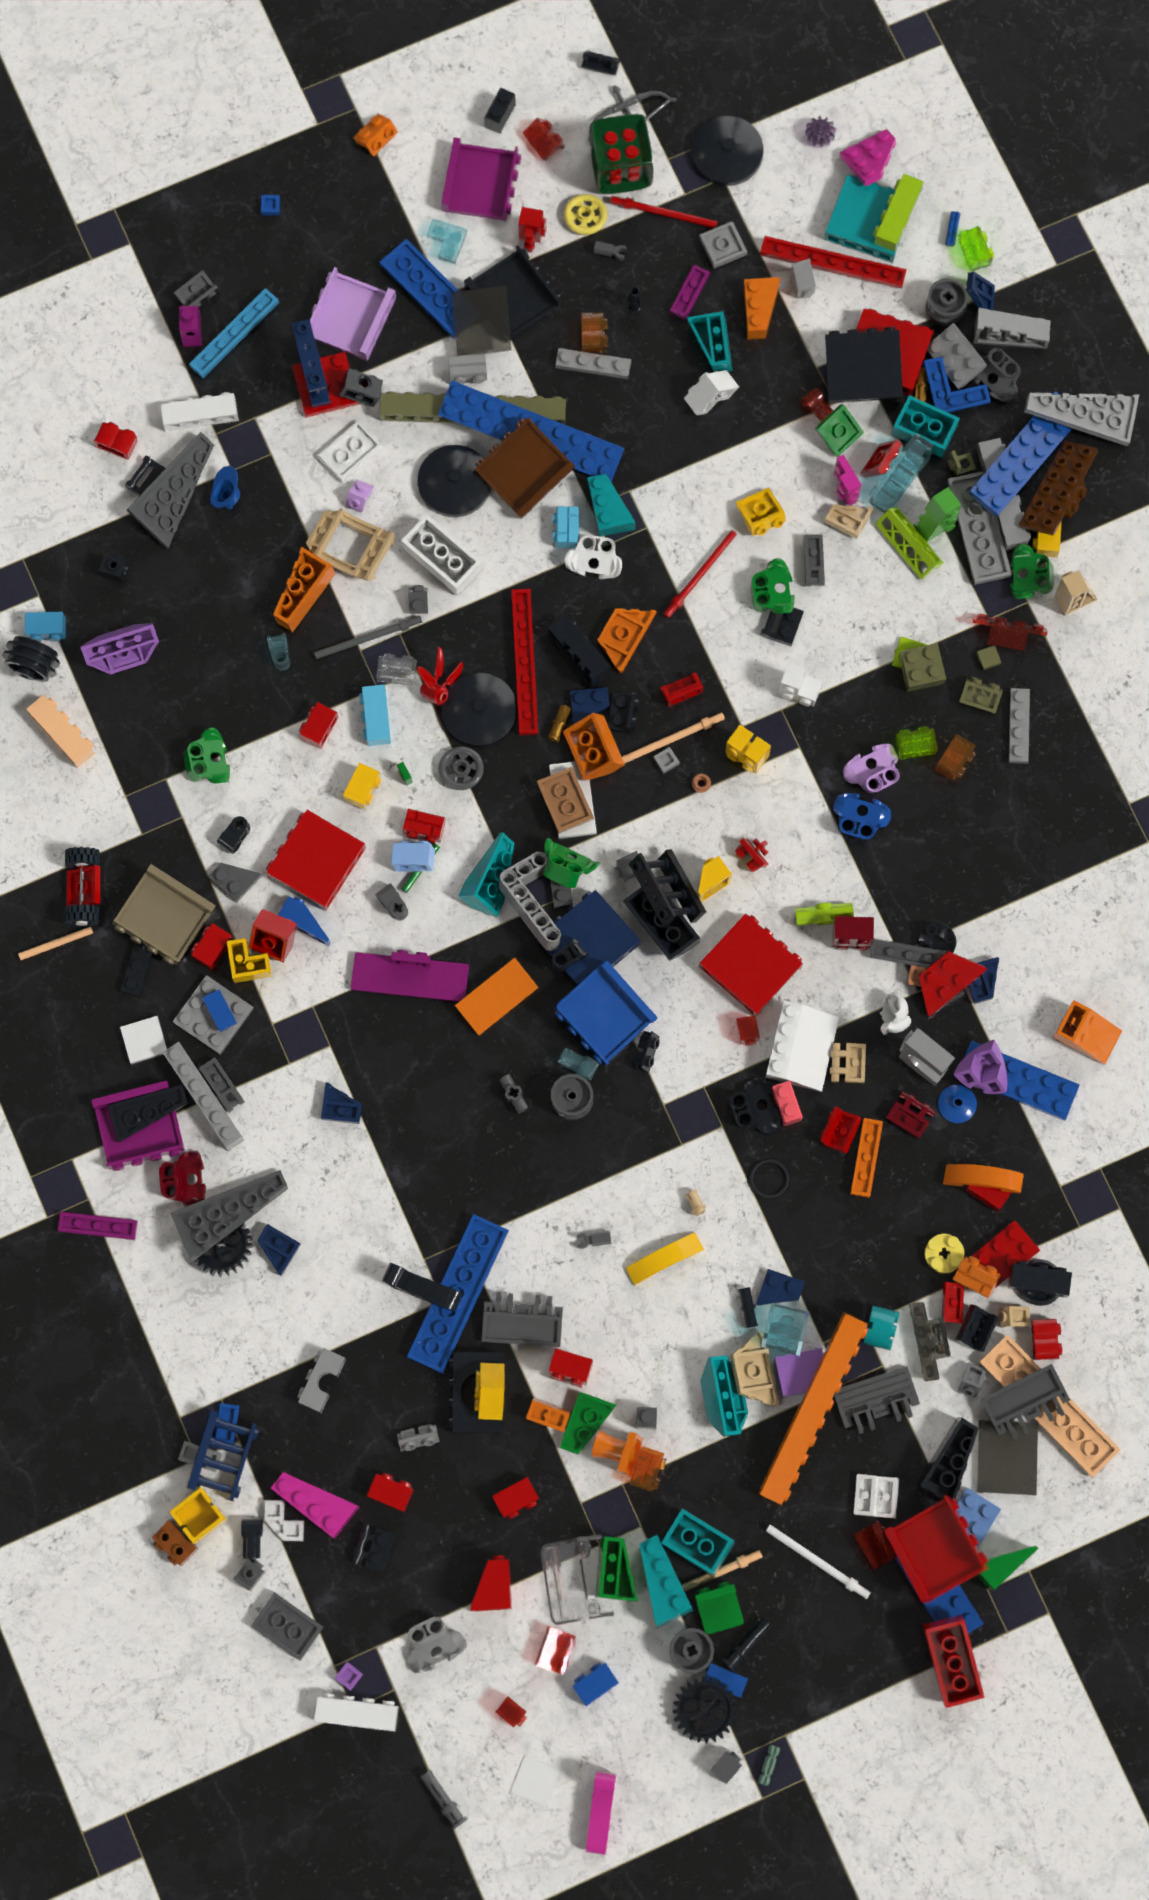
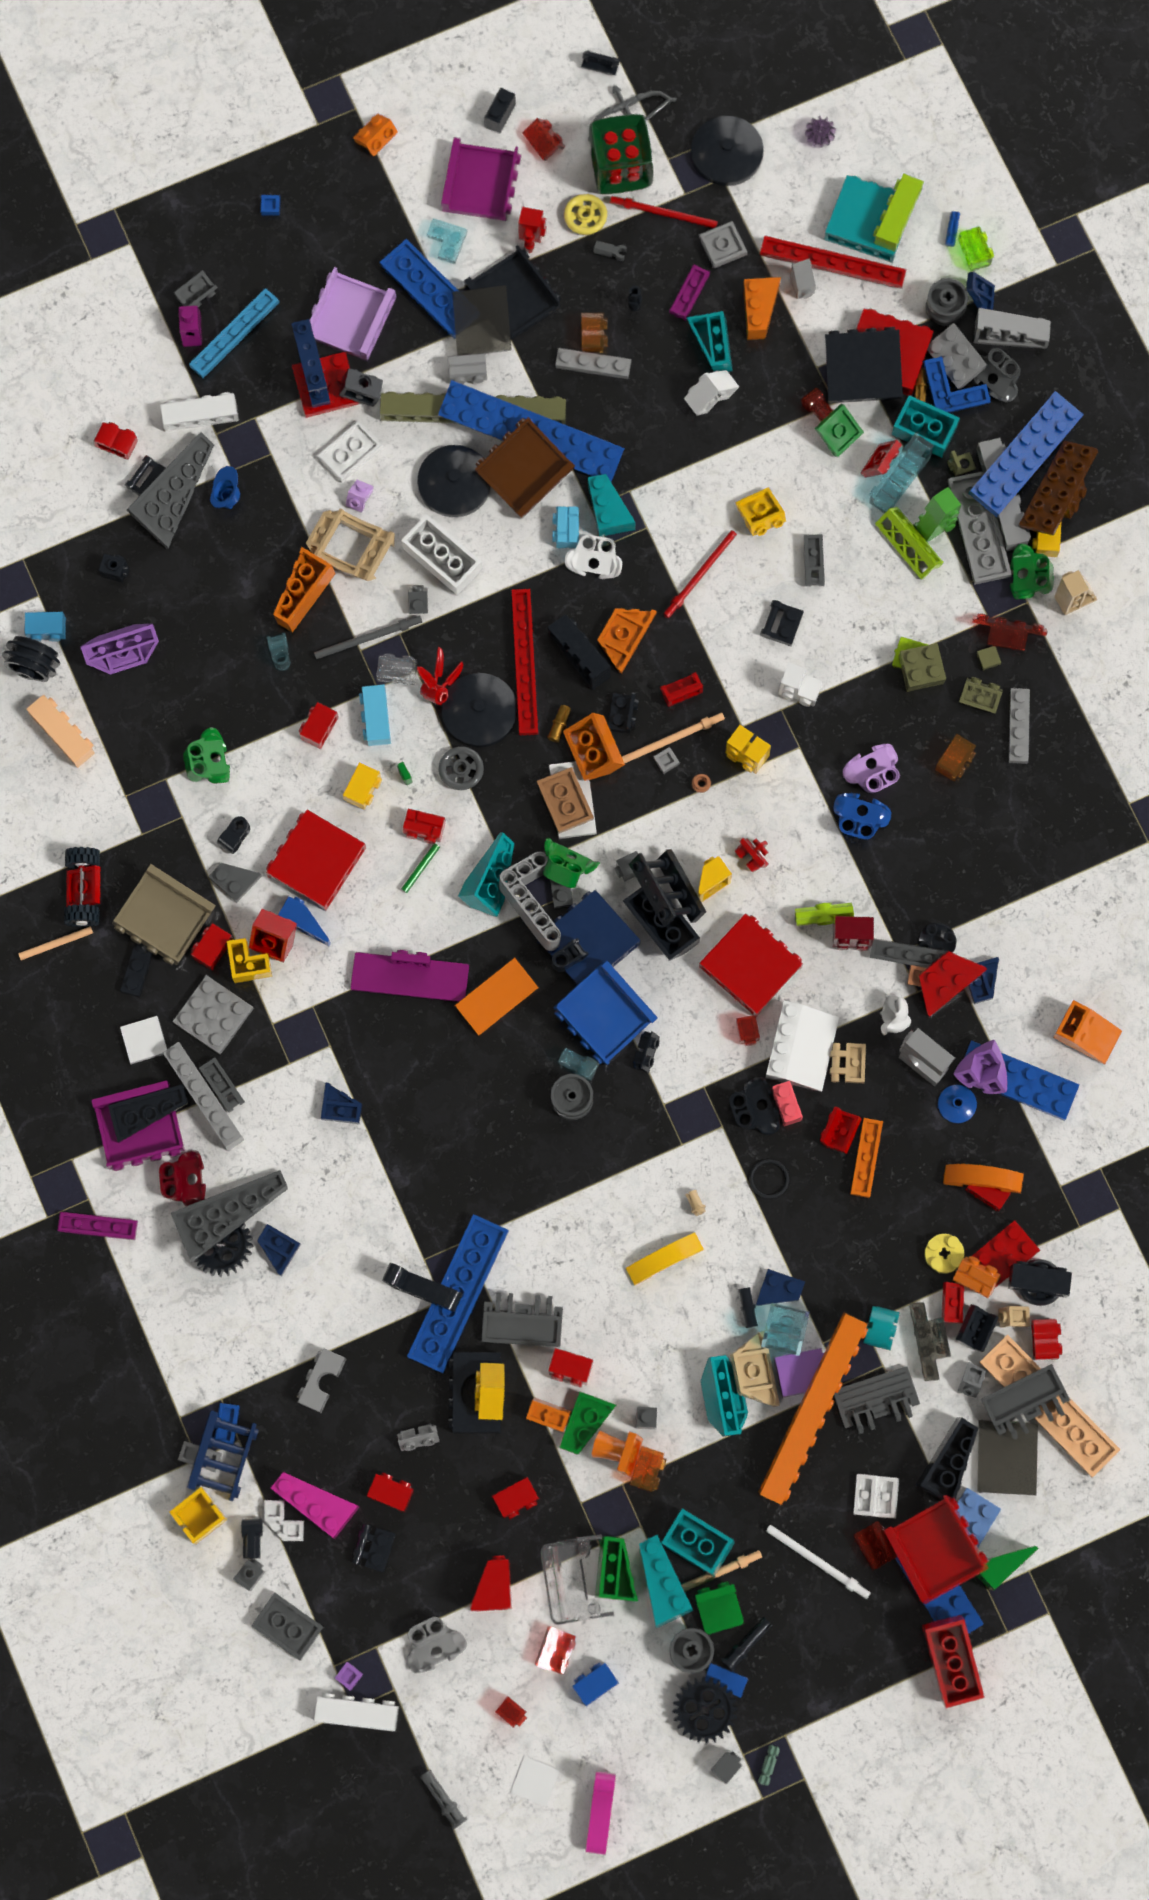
dark orange brick [152,1520,199,1566] -> none
blue tile [203,989,237,1033] -> none
dark grey piece [375,883,408,921] -> none
light blue brick [391,841,435,872] -> none
dark grey axle [499,1074,529,1114] -> none
dark blue wing [570,687,609,725] -> none
dark grey bar [577,1231,612,1249] -> none
green piece [750,558,795,614] -> none
tan wing [824,504,874,539] -> none
dark pink plate [833,454,862,505] -> none
dark pink plate [839,129,896,186] -> none
dark red plate [886,1091,936,1139] -> none
clear neon green brick [895,726,938,760] -> none
light grey wing [1024,393,1139,446] -> none

